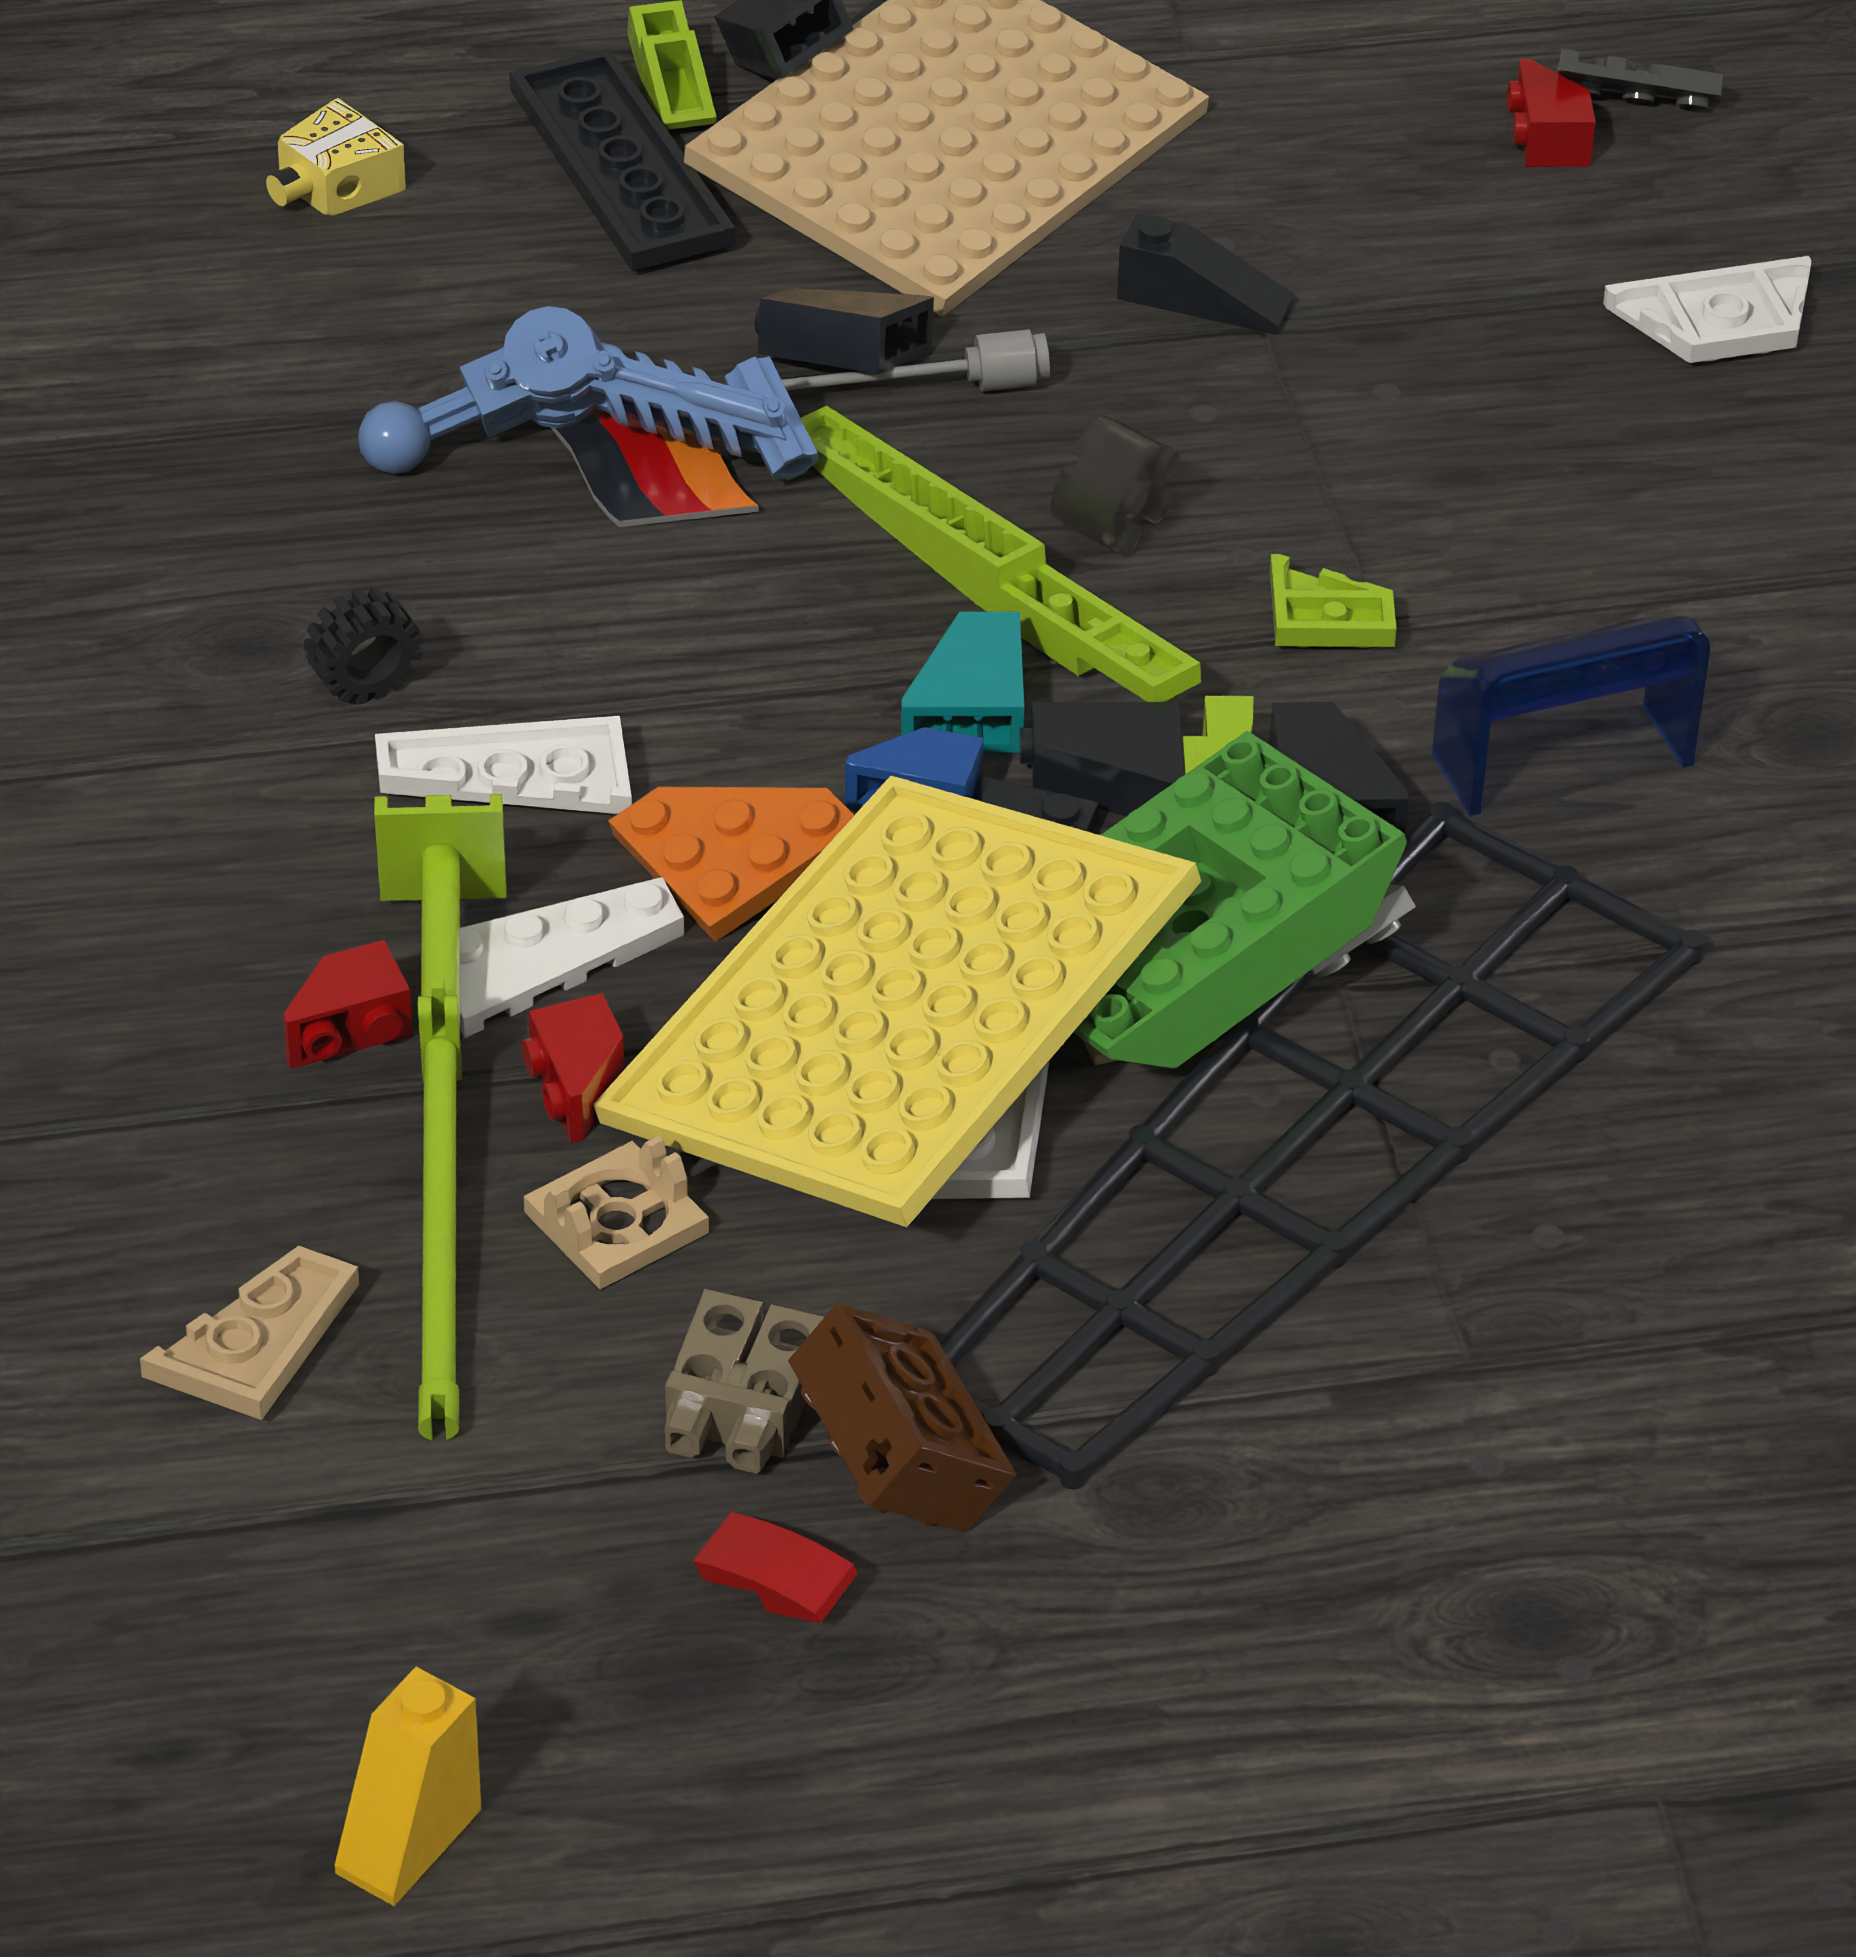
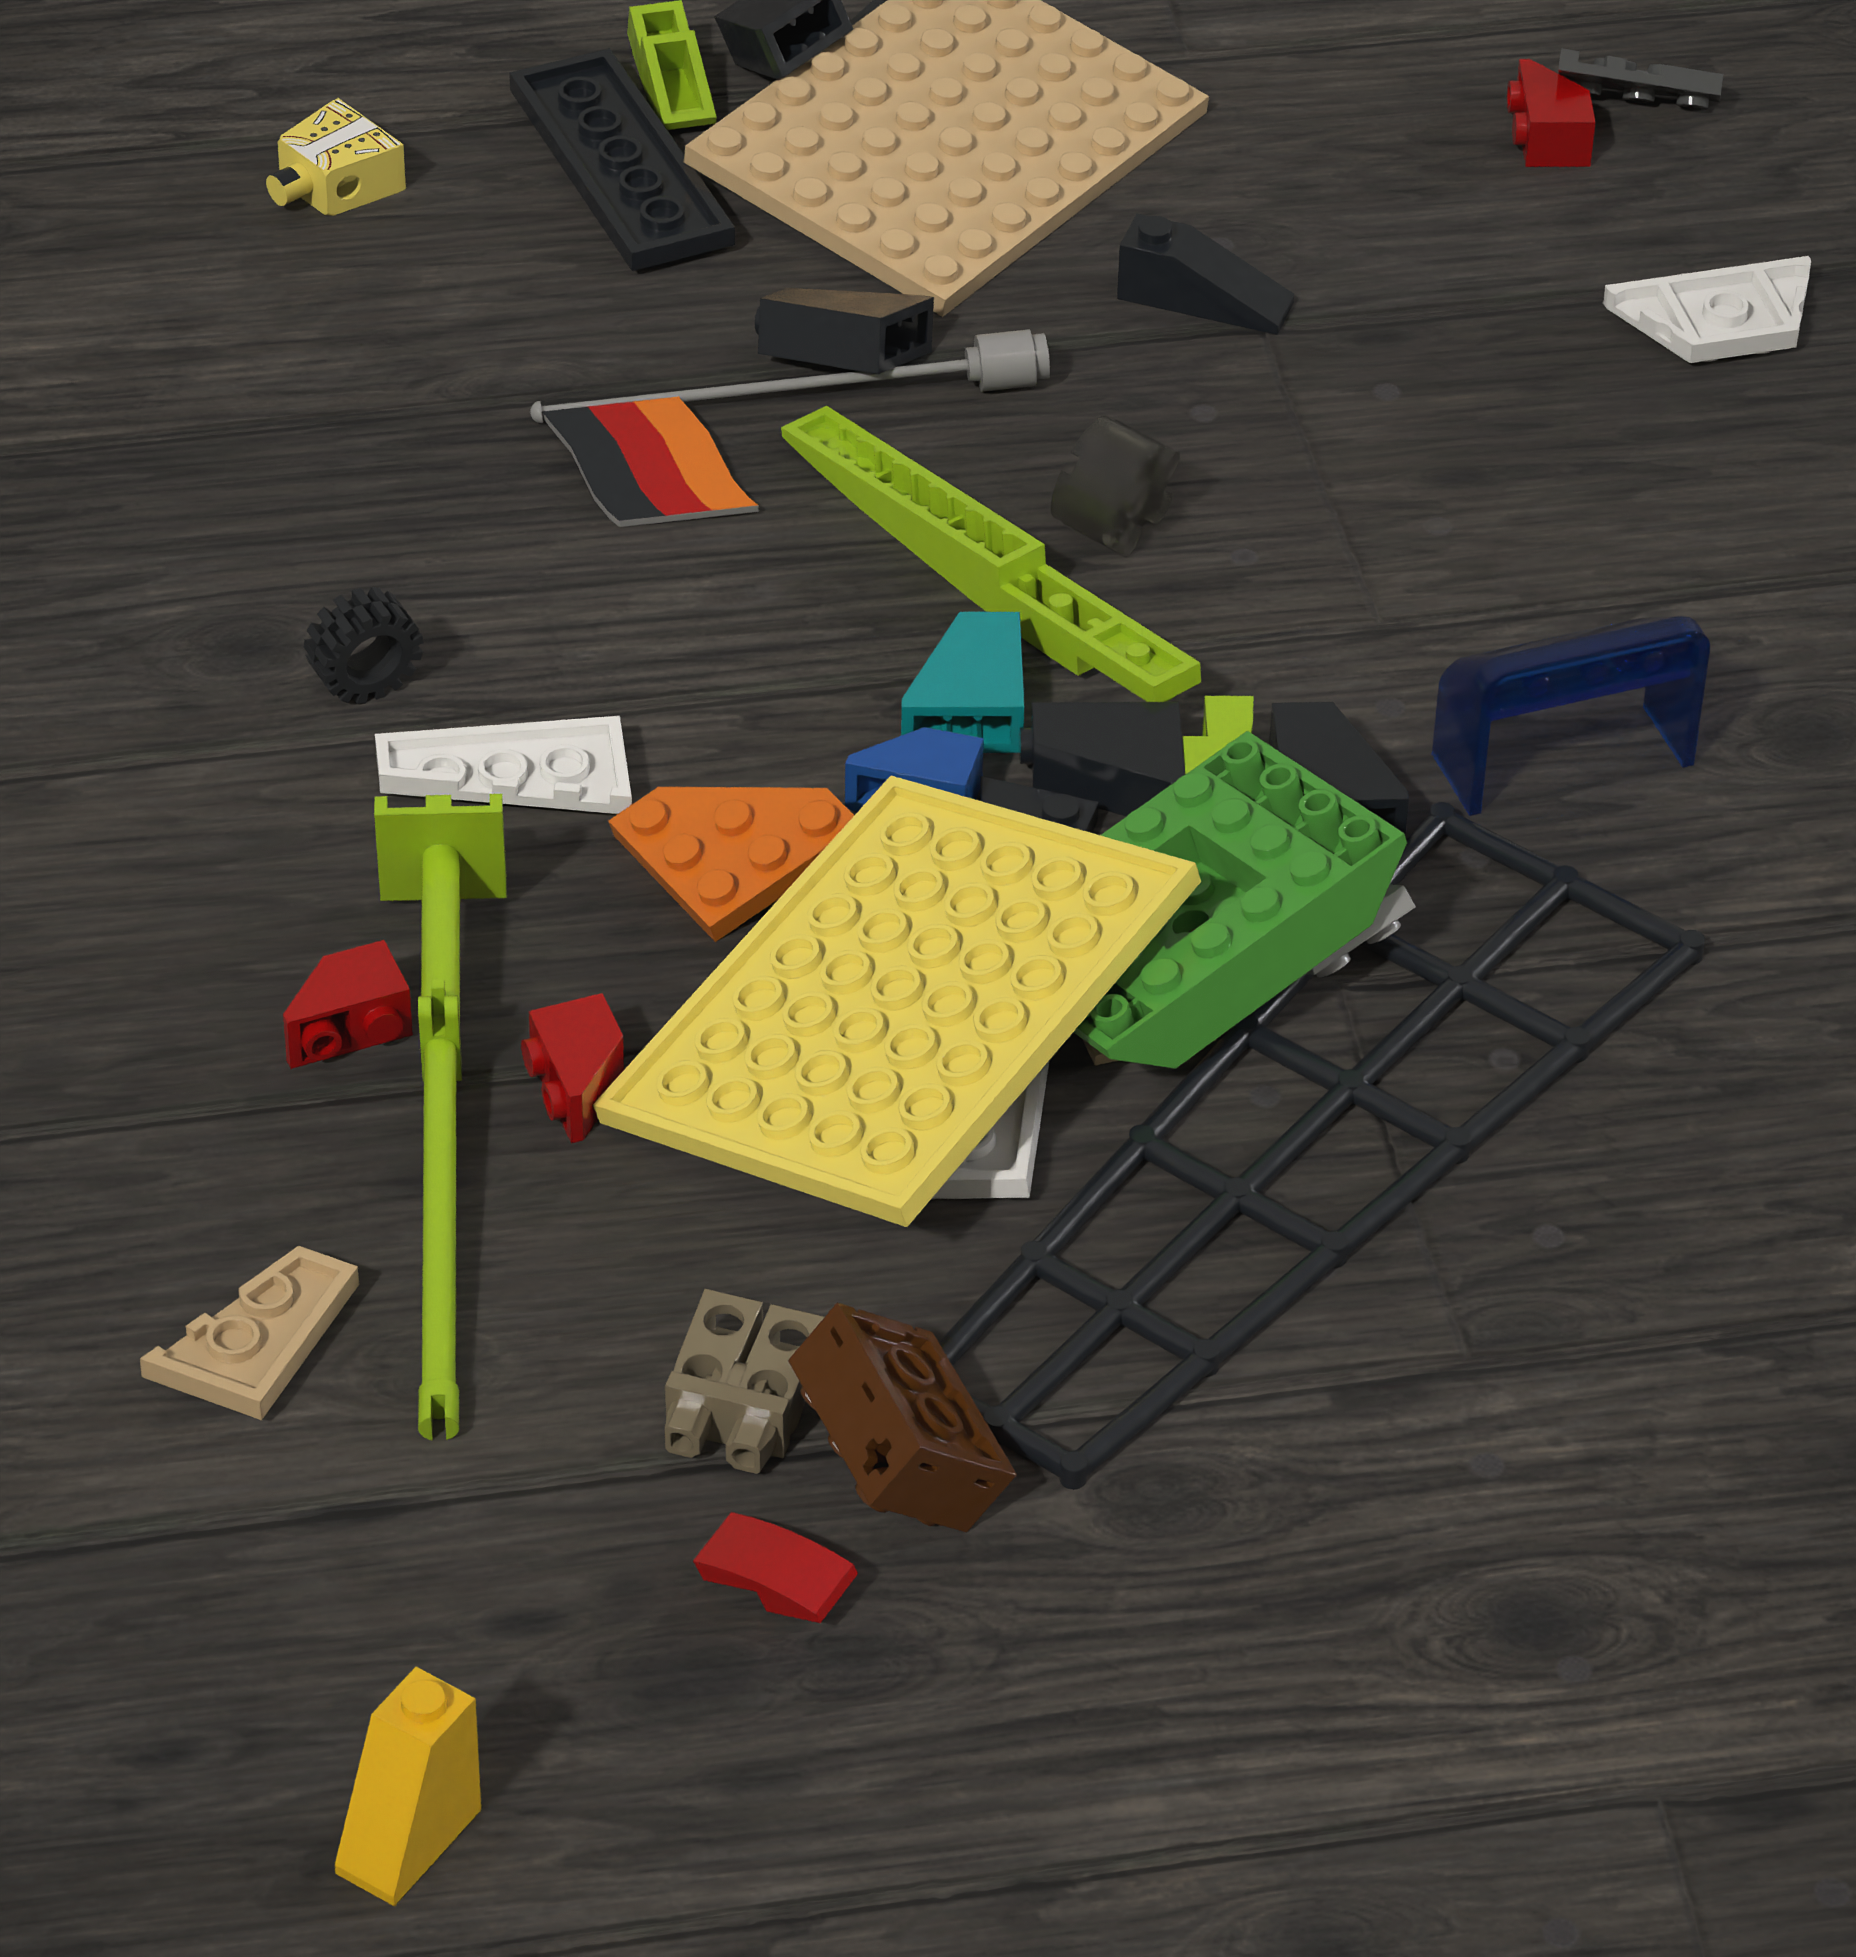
medium blue piece [357,306,819,481] -> none
white wing [460,877,684,1038] -> none
tan piece [524,1135,709,1290] -> none
lime wing [1270,554,1396,648] -> none

